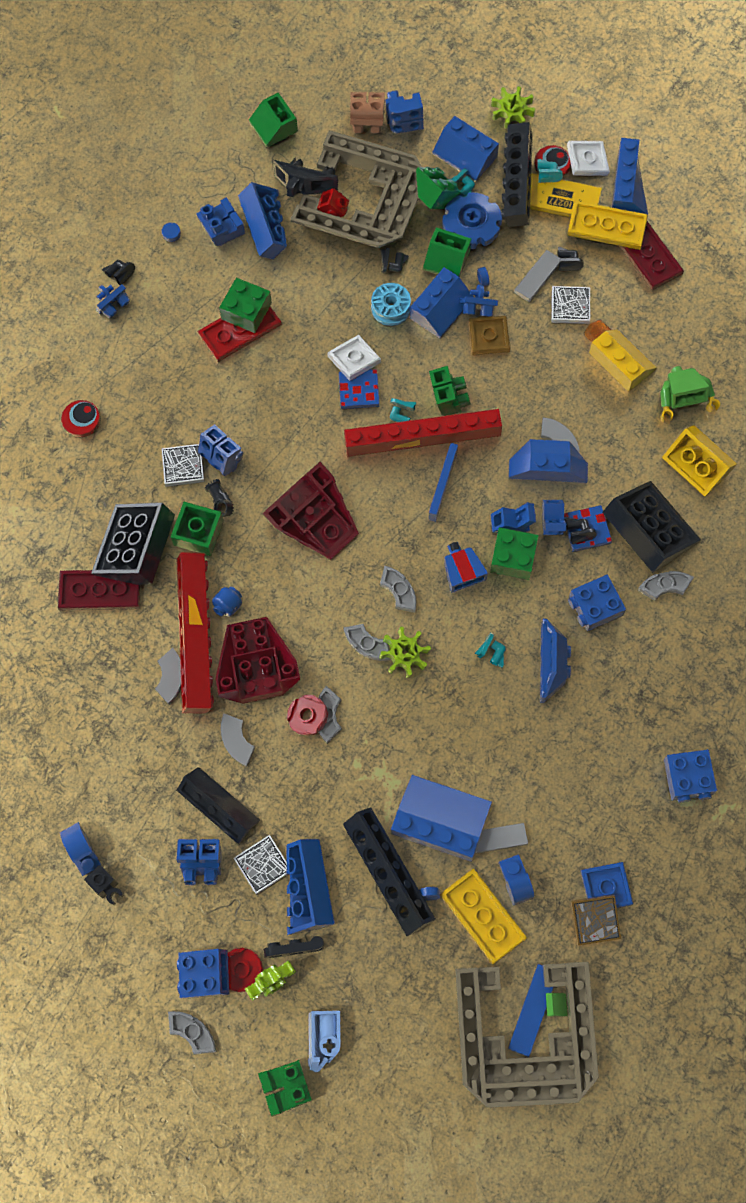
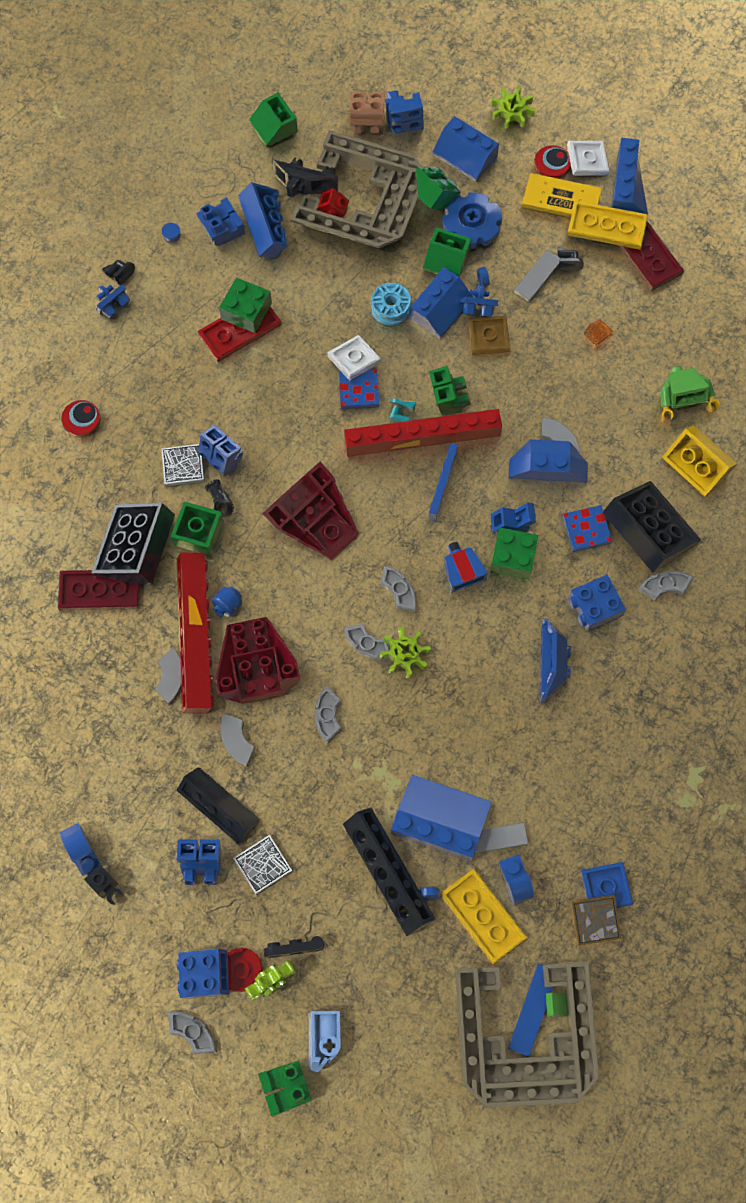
blue wedge [286,839,335,935] -> none
tile [287,694,328,736] -> none
black piece [380,248,409,274] -> none
teal piece [451,168,475,197] -> none
teal piece [475,632,506,668] -> none
black brick [501,122,533,227] -> none
teal piece [537,159,563,182] -> none
blue brick [542,500,566,535] -> none
tile [551,286,590,324] -> none
black piece [565,517,597,544] -> none
yellow slope [589,329,657,392] -> none
blue brick [664,749,717,803] -> none

